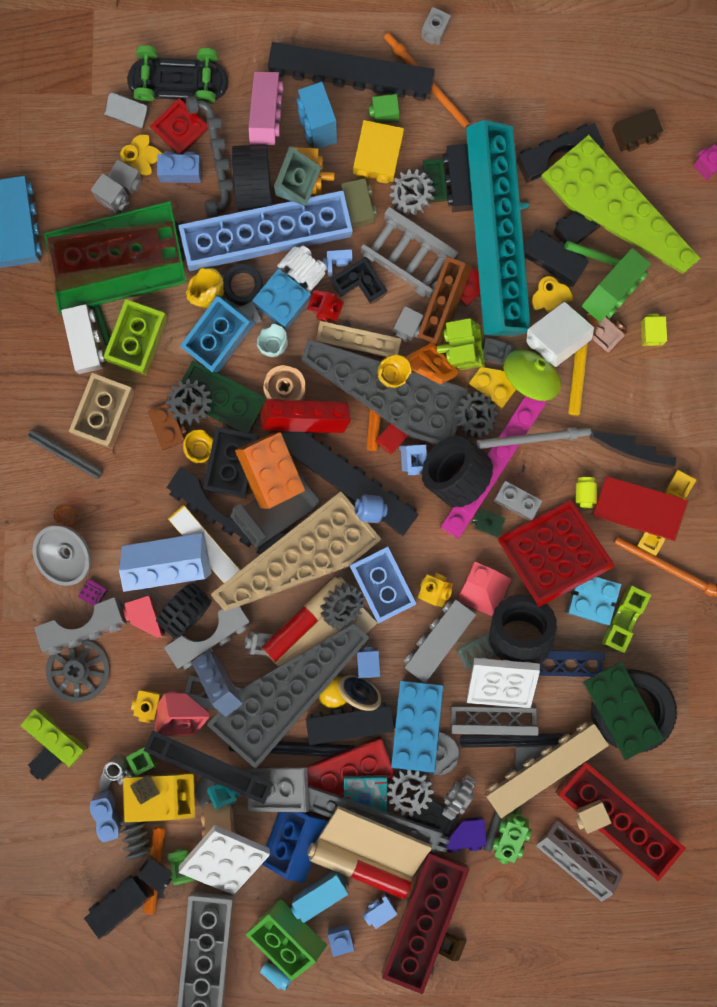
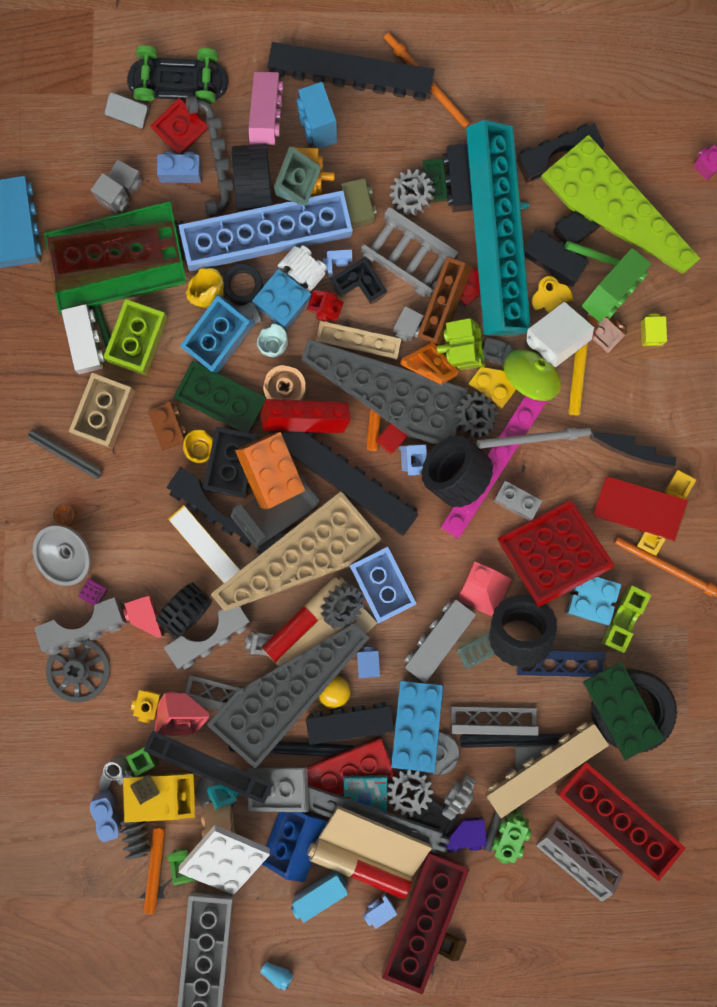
lime arch [20,707,88,767] -> none
black brick [28,748,63,781] -> none
black brick [84,875,155,939] -> none
light blue slope [119,533,211,592] -> none
yellow plate [120,135,162,176] -> none
black brick [137,855,172,892] -> none
dark grey gear [166,379,212,426] -> none
sand blue brick [192,650,243,717] -> none
bright green brick [245,899,327,981] -> none
medium blue brick [328,924,354,957] -> none
black wheel [338,675,381,711] -> none
yellow brick [353,120,404,183] -> none
medium blue head [354,494,388,523] -> none
bright green brick [369,94,399,124] -> none
yellow hair [377,354,412,388] -> none
yellow brick [418,573,453,607] -> none
light grey brick [421,7,451,45] -> none
white plate [467,658,540,708] -> none
clear green brick [471,509,506,539] -> none
tan brick [574,800,611,834] -> none
neon yellow brick [576,477,597,508] -> none
dark brown brick [612,109,663,152] -> none

